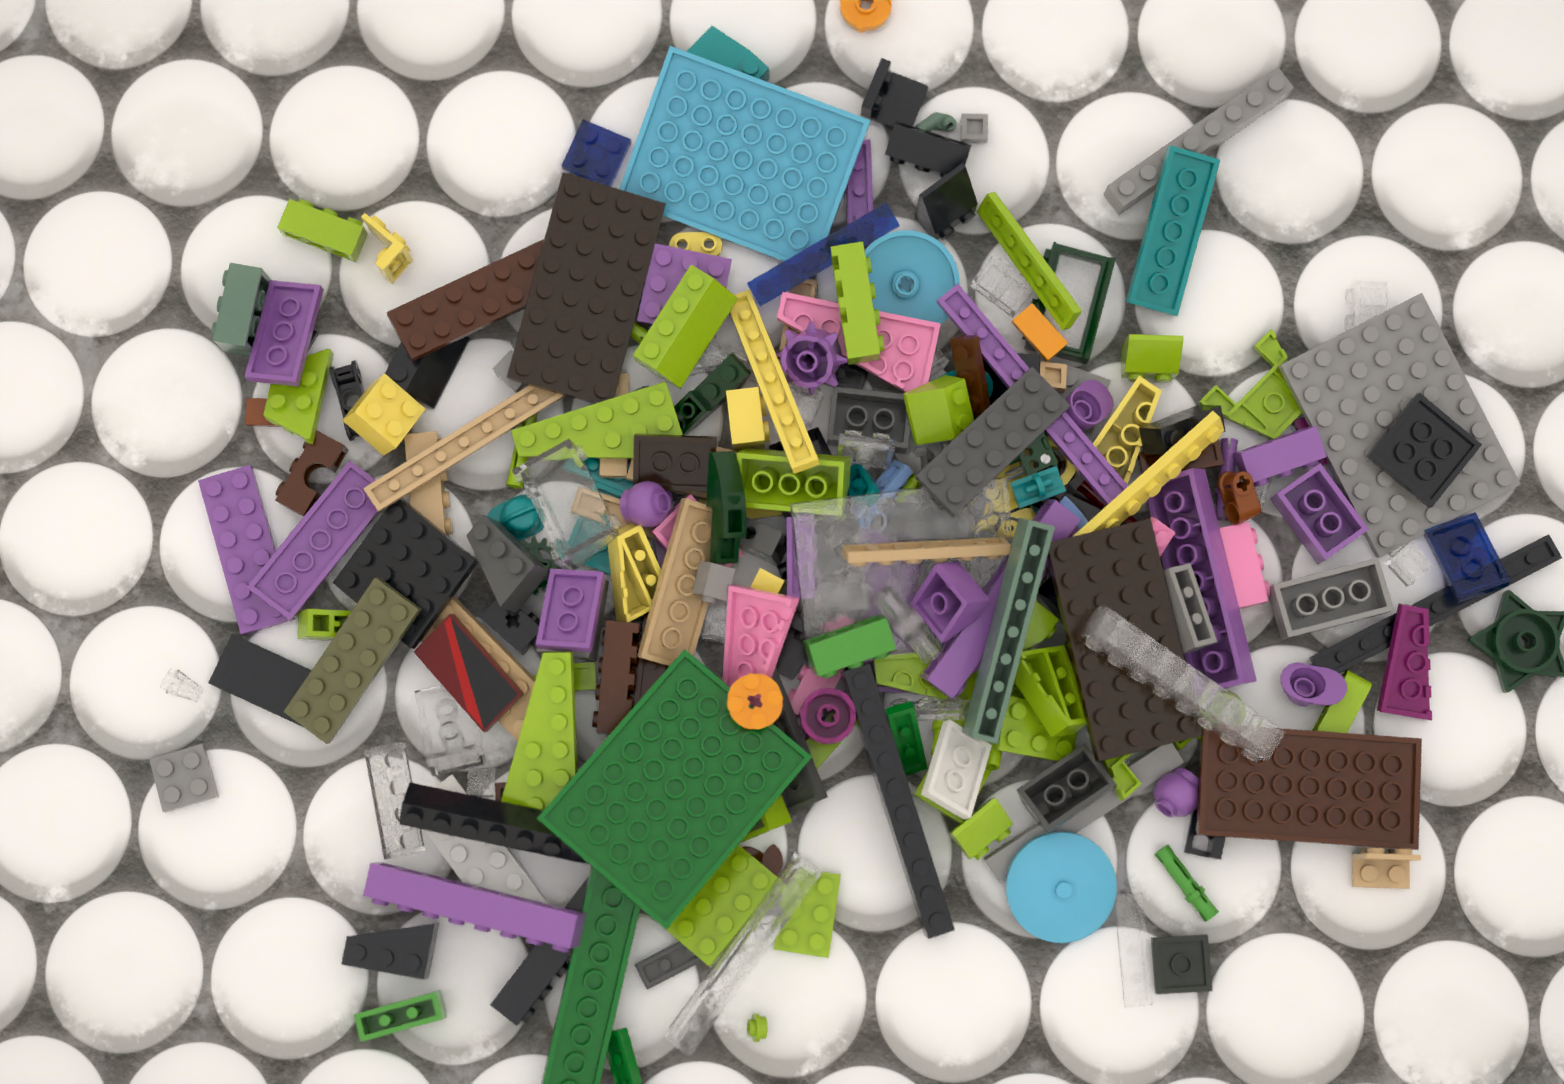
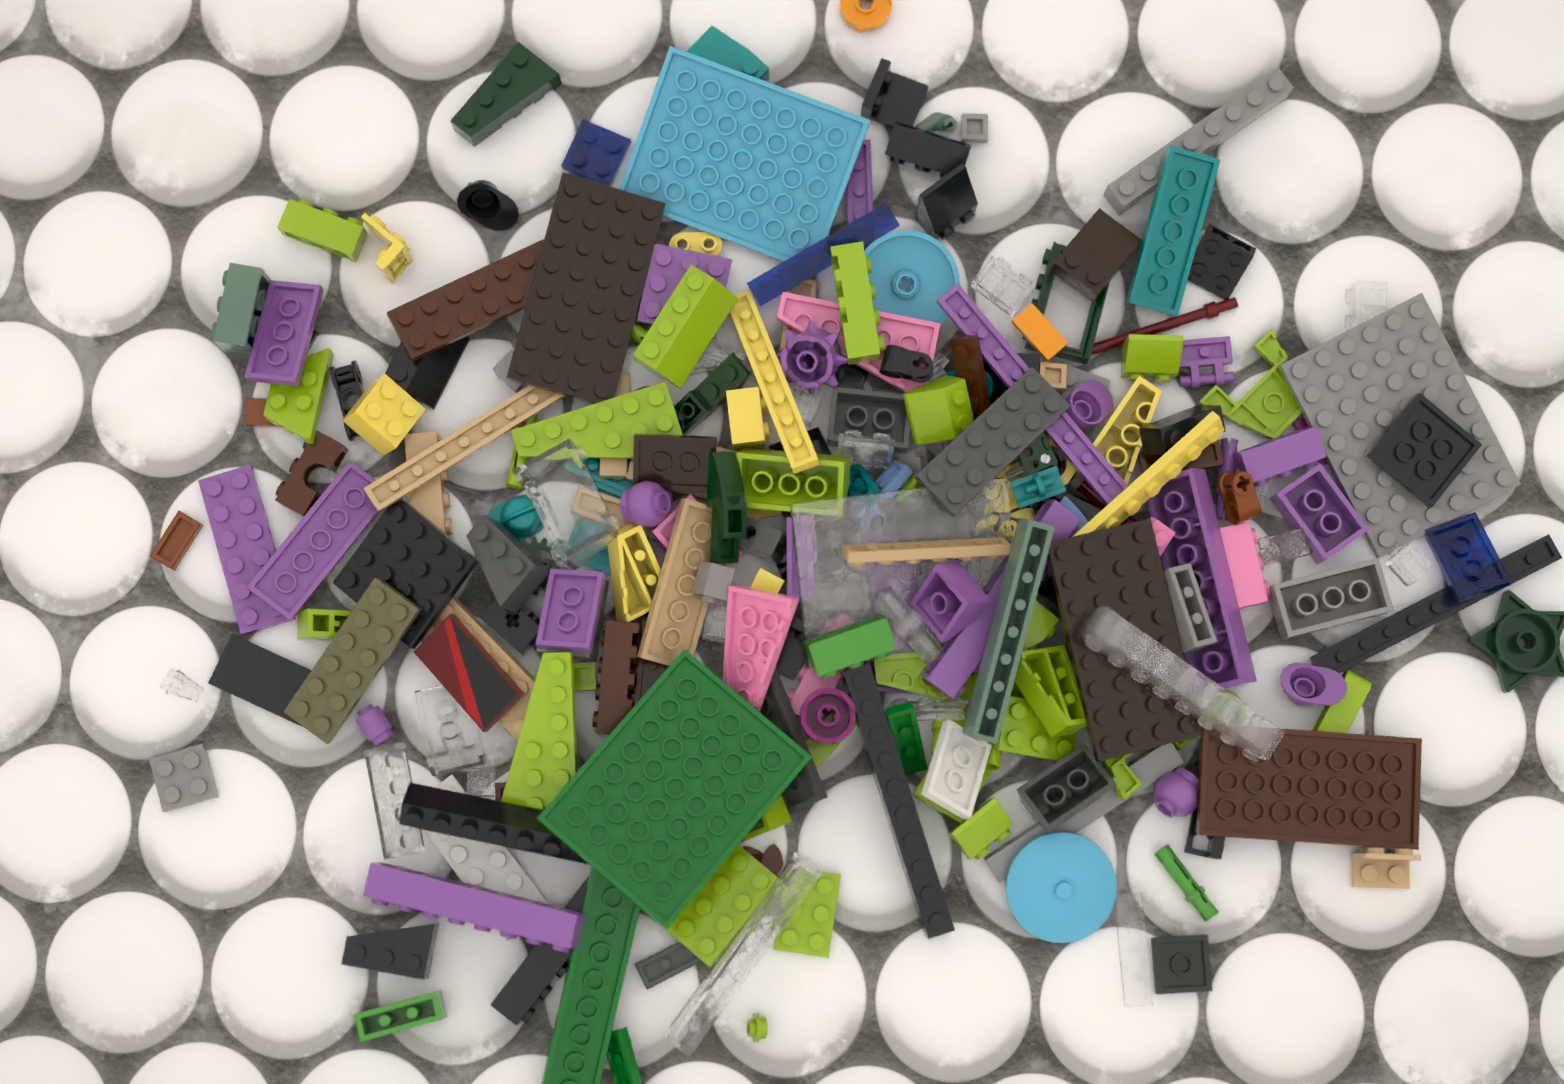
light orange plate [727,674,783,729] -> none
lime plate [976,192,1082,331] -> none
magenta wing [1377,603,1432,720] -> none
none -> dark orange tile [150,510,204,571]
none -> medium lavender brick [355,704,394,747]
none -> dark green wedge [450,42,562,147]
none -> black piece [457,180,519,231]
none -> black piece [879,345,933,383]
none -> dark brown slope [1050,208,1142,303]
none -> dark red bar [1091,297,1238,355]
none -> medium lavender plate [1179,336,1234,389]
none -> black bracket [1188,223,1256,300]
none -> clear hips [1257,527,1313,565]

